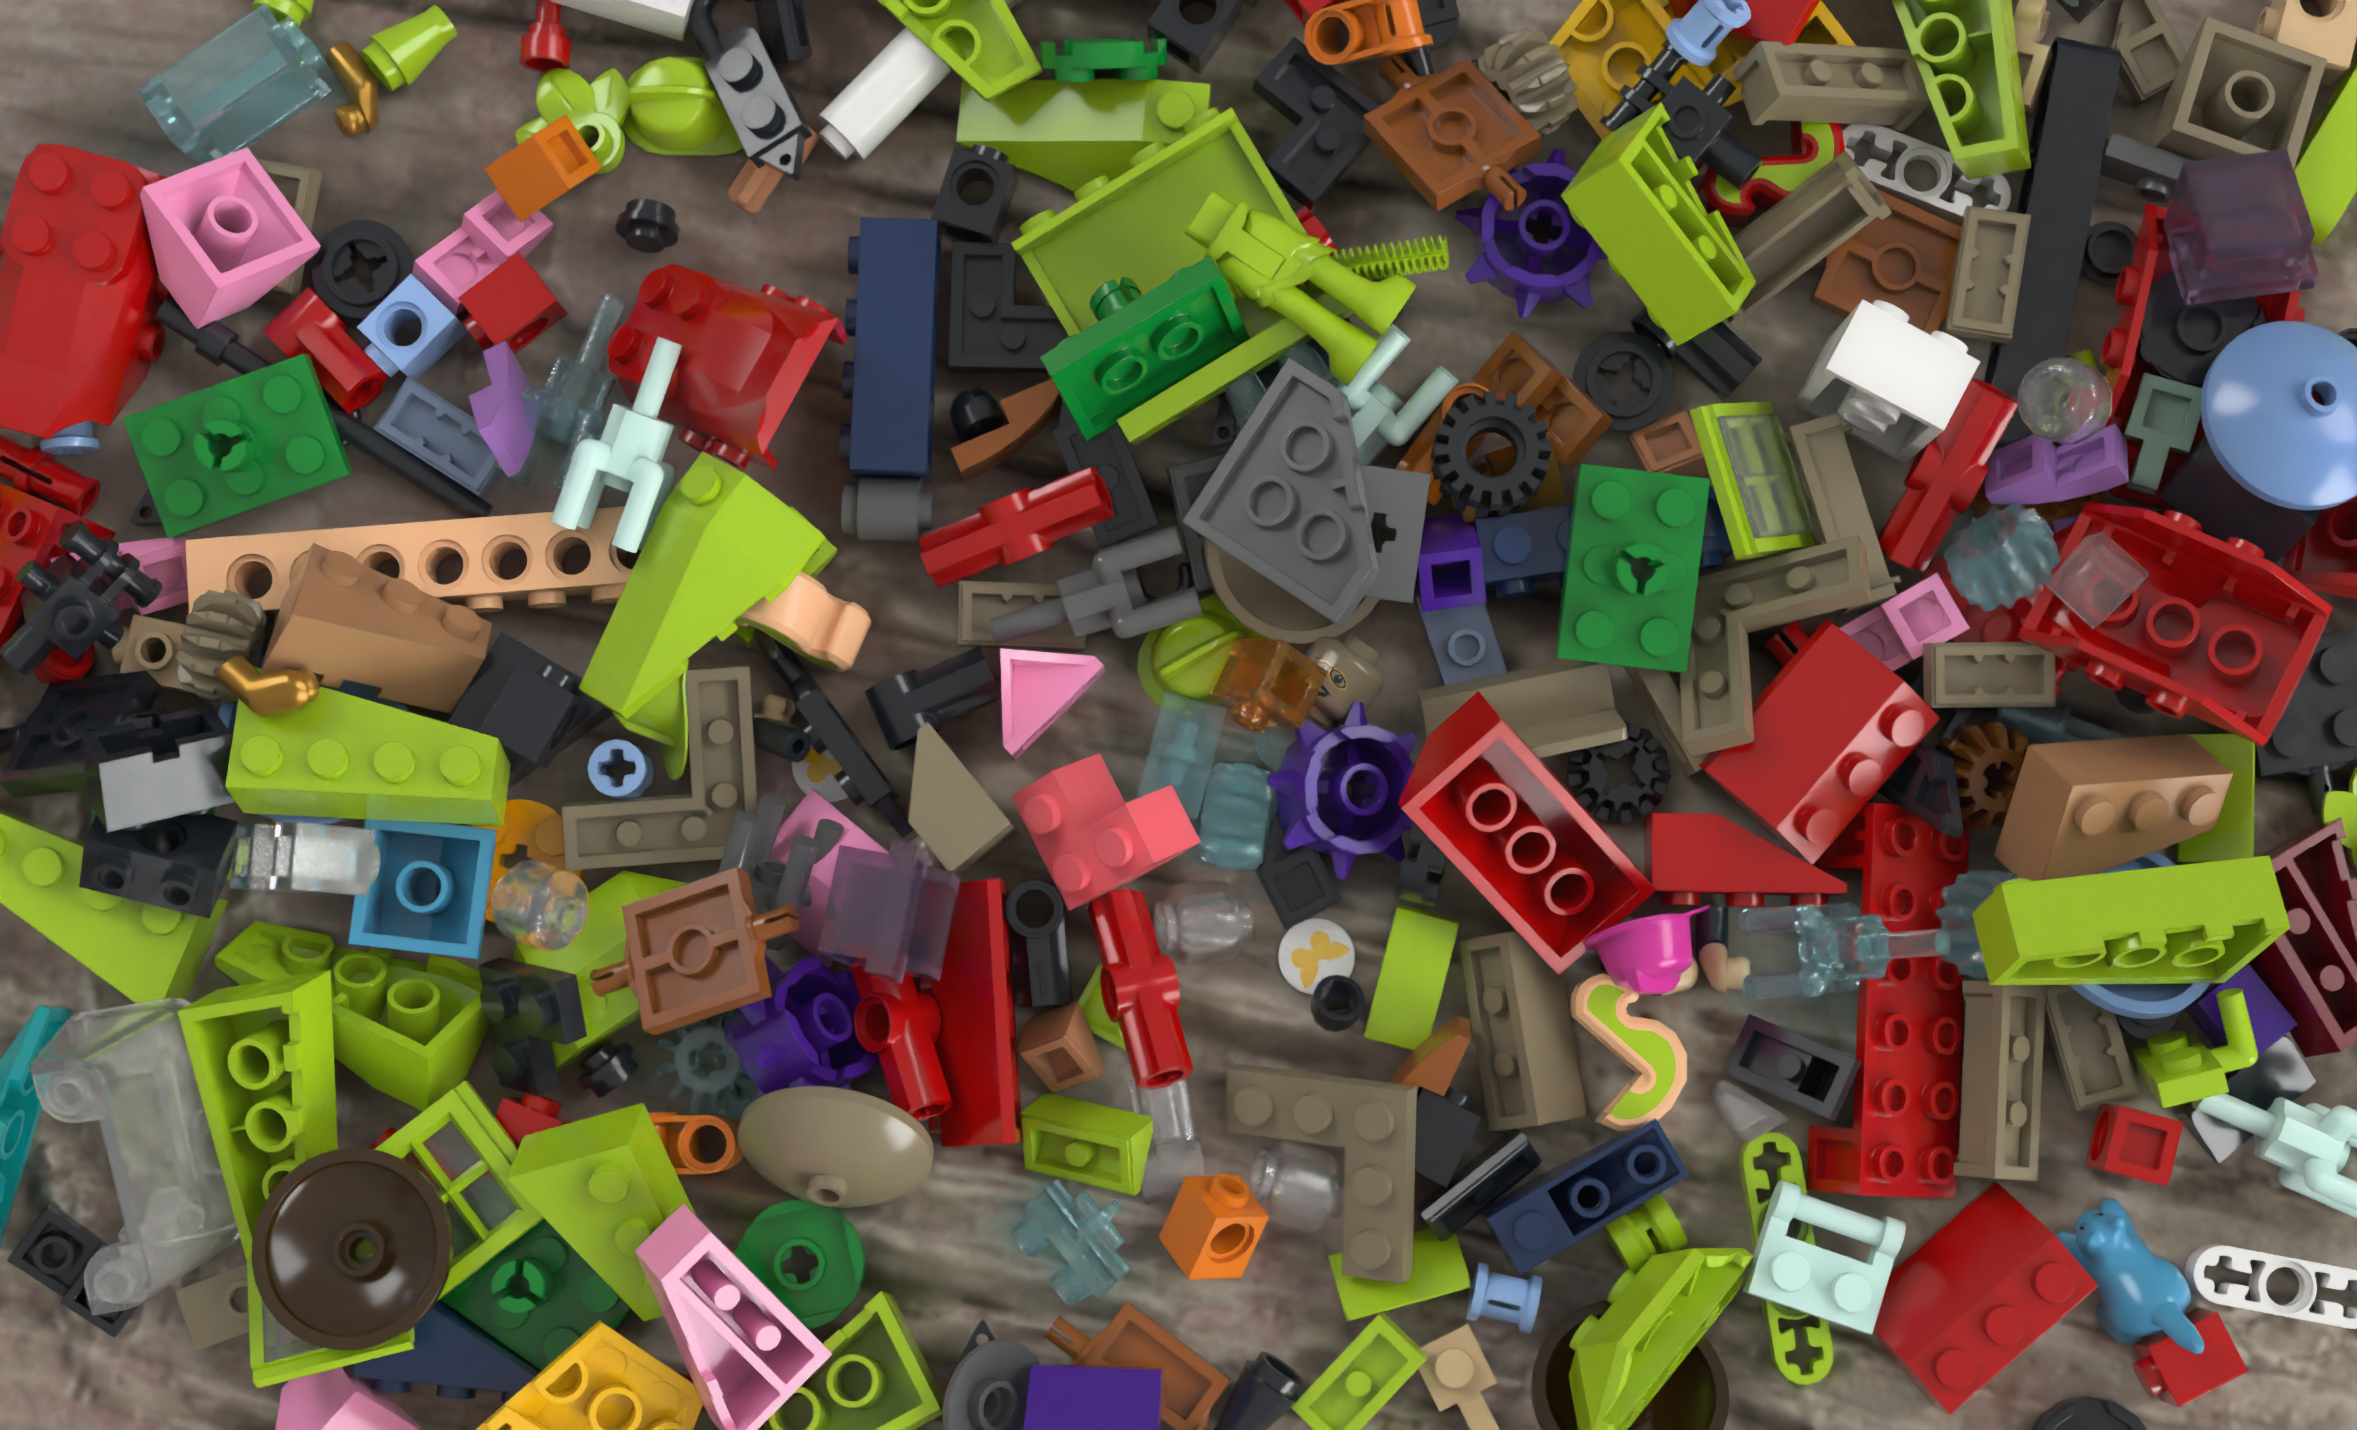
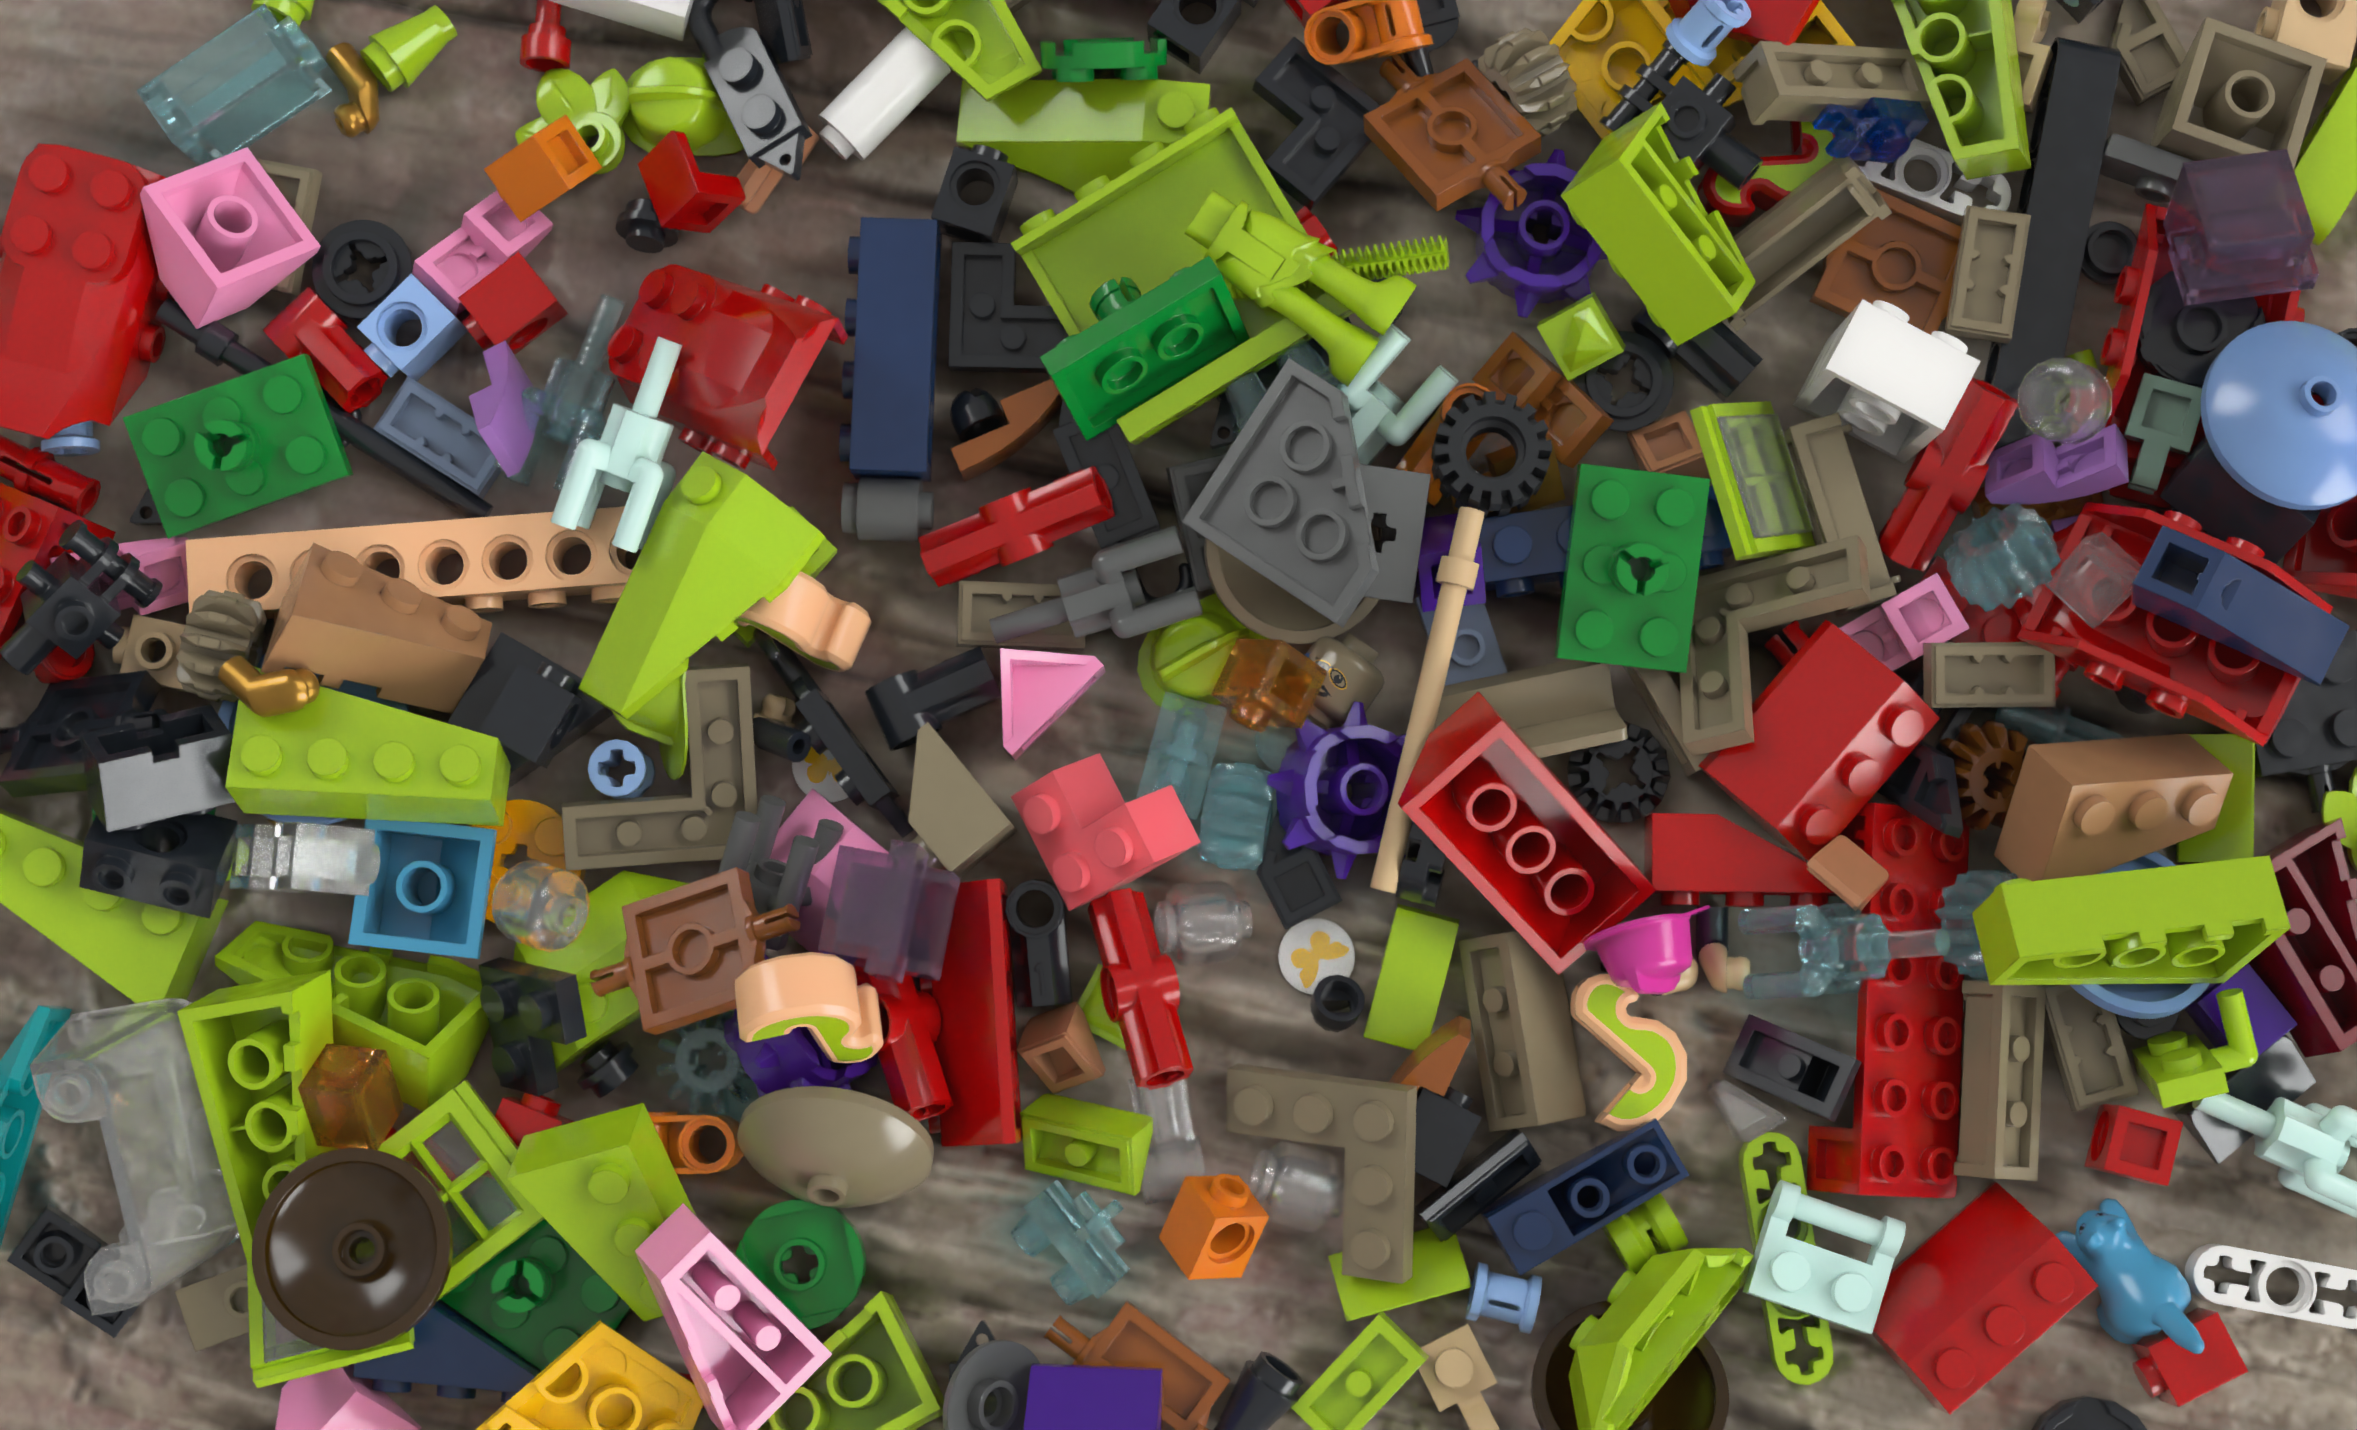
none -> clear orange brick [298,1043,404,1150]
none -> red panel [638,131,746,233]
none -> light nougat animal [735,952,884,1064]
none -> tan bar [1370,507,1485,893]
none -> lime tile [1537,292,1625,381]
none -> nougat slope [1806,835,1889,911]
none -> clear blue plate [1812,97,1930,163]
none -> dark blue slope [2132,525,2350,687]

